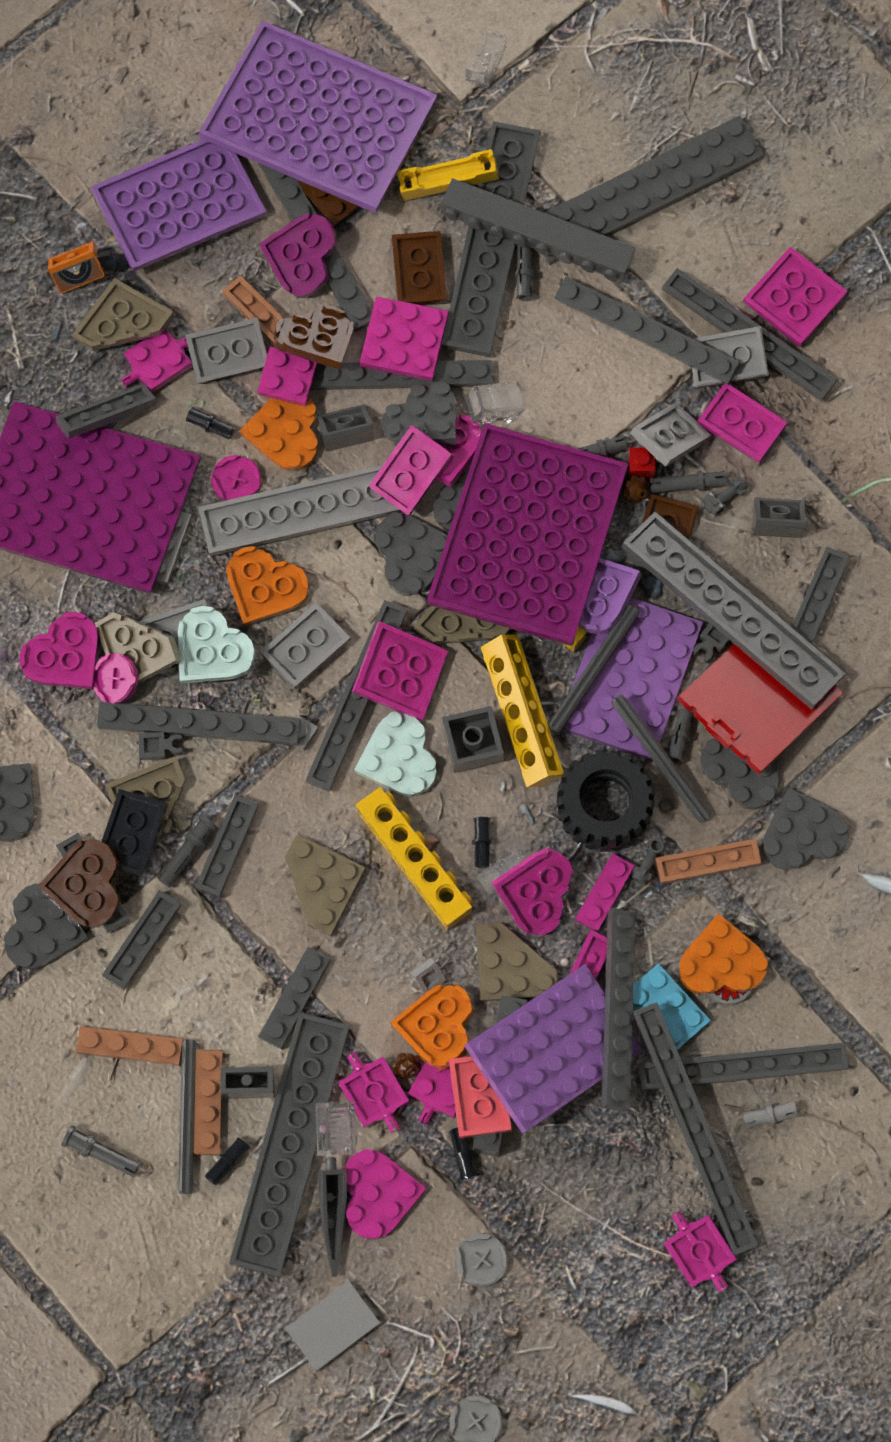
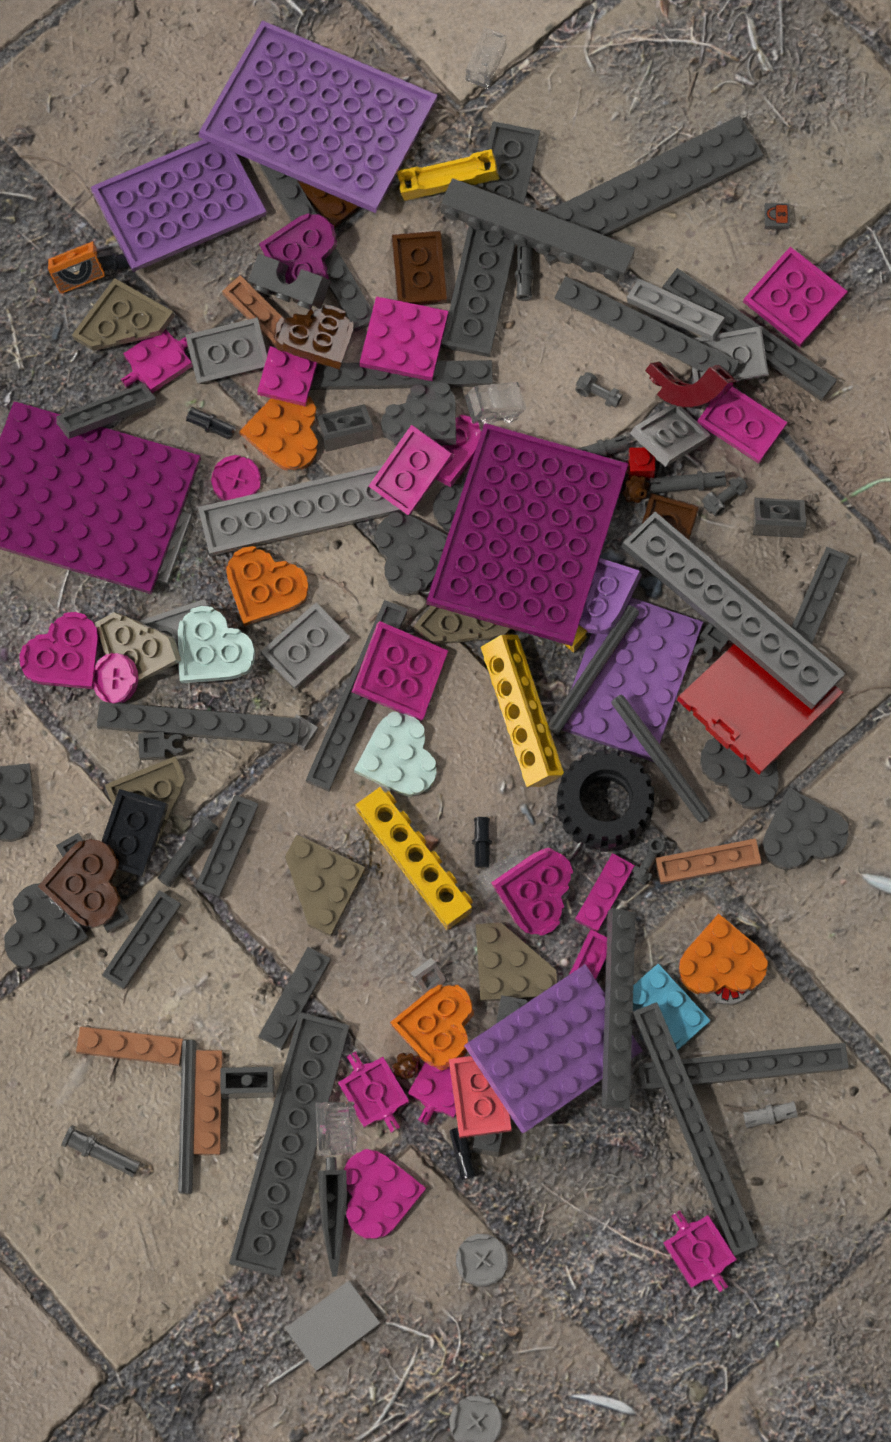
black axle [205,1137,250,1186] -> none
dark grey brick [442,706,504,773] -> none
dark grey pin [668,710,694,763] -> none
none -> dark grey arch [248,254,331,310]
none -> dark grey bar [575,372,623,408]
none -> light grey plate [627,279,725,341]
none -> dark red arch [645,361,736,407]
none -> tile [764,203,790,229]

